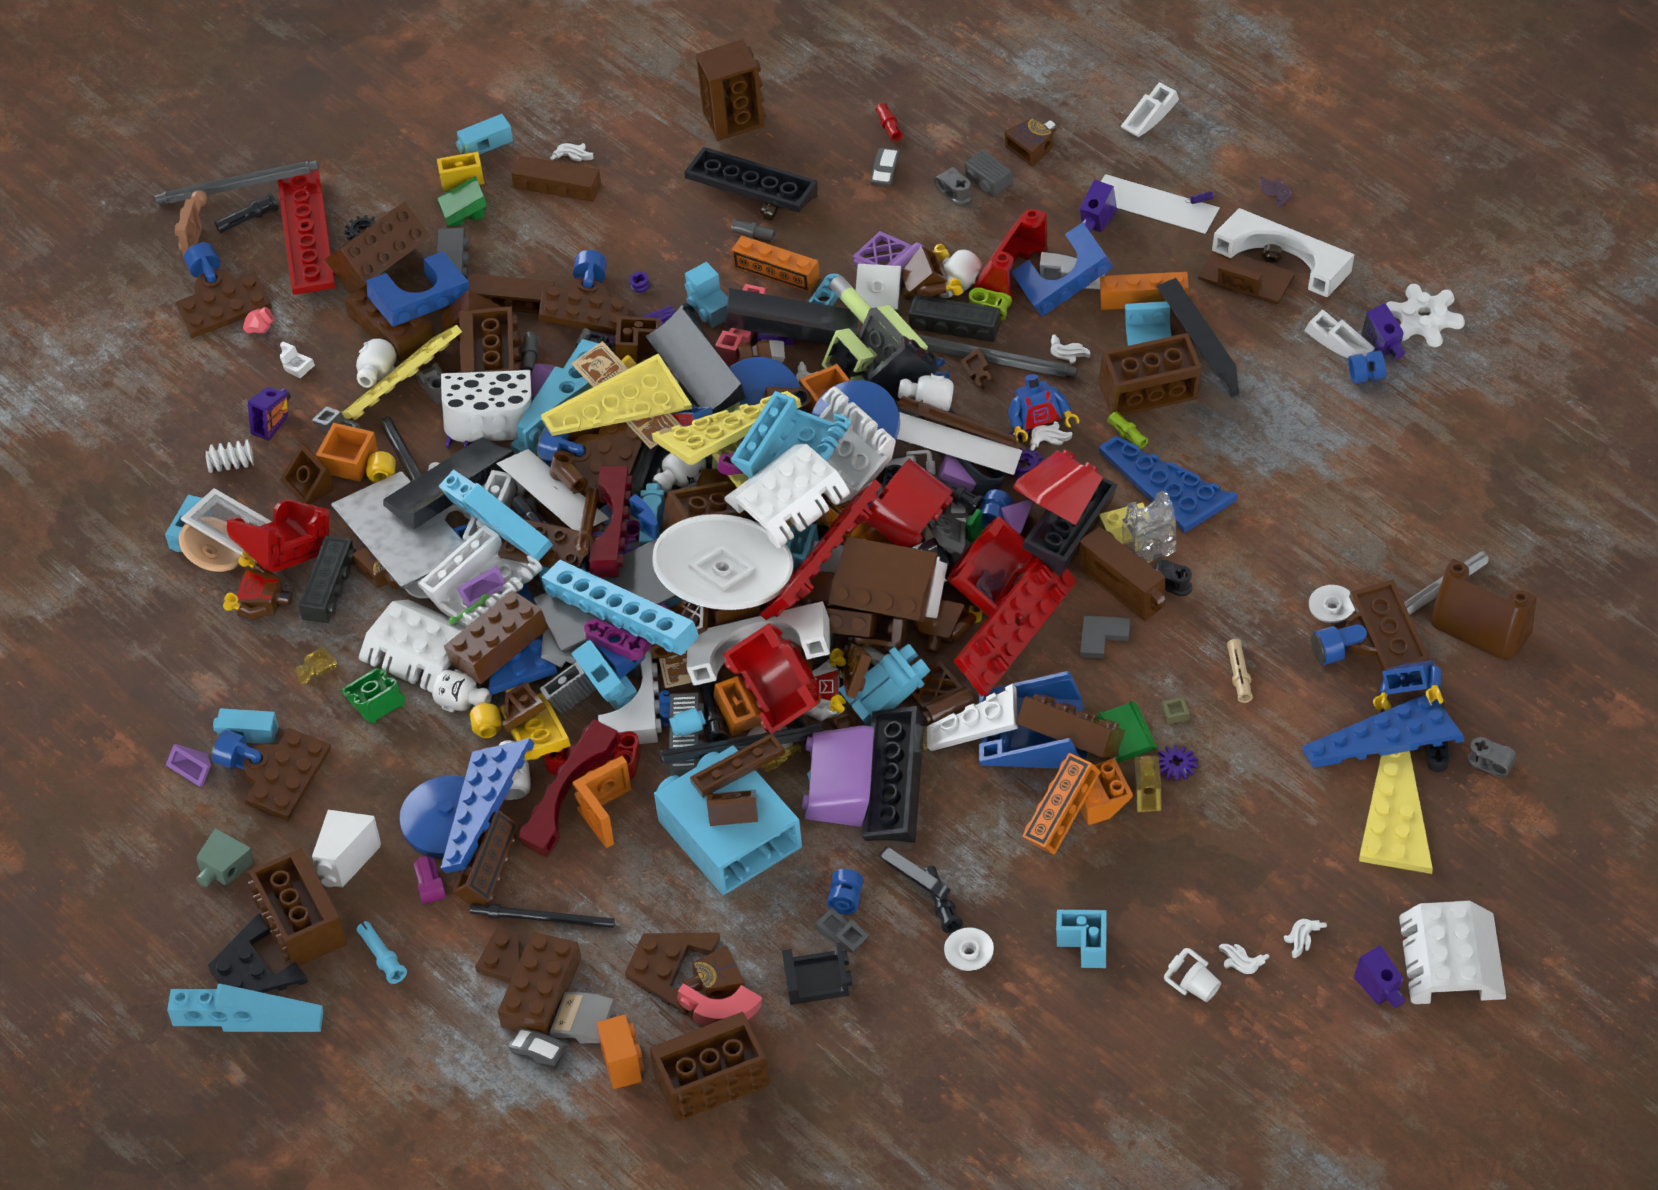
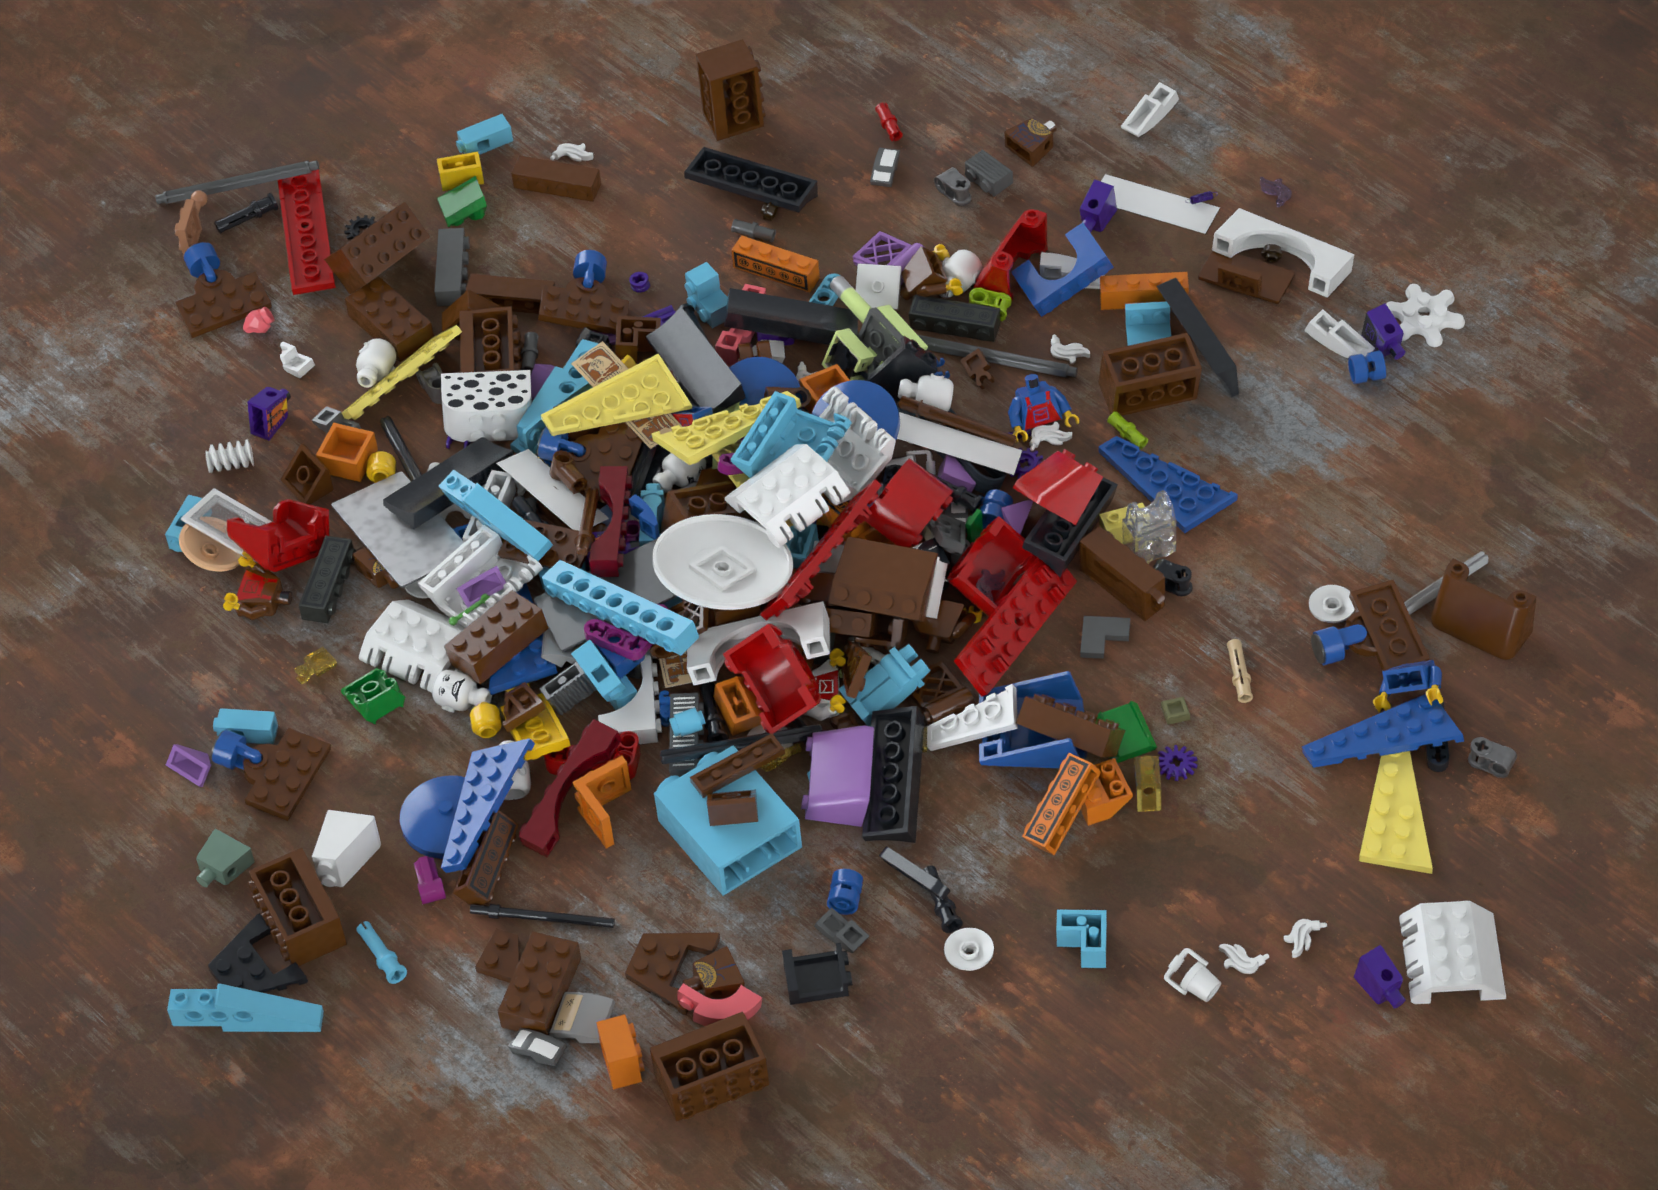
blue arch [367,251,469,327] -> none

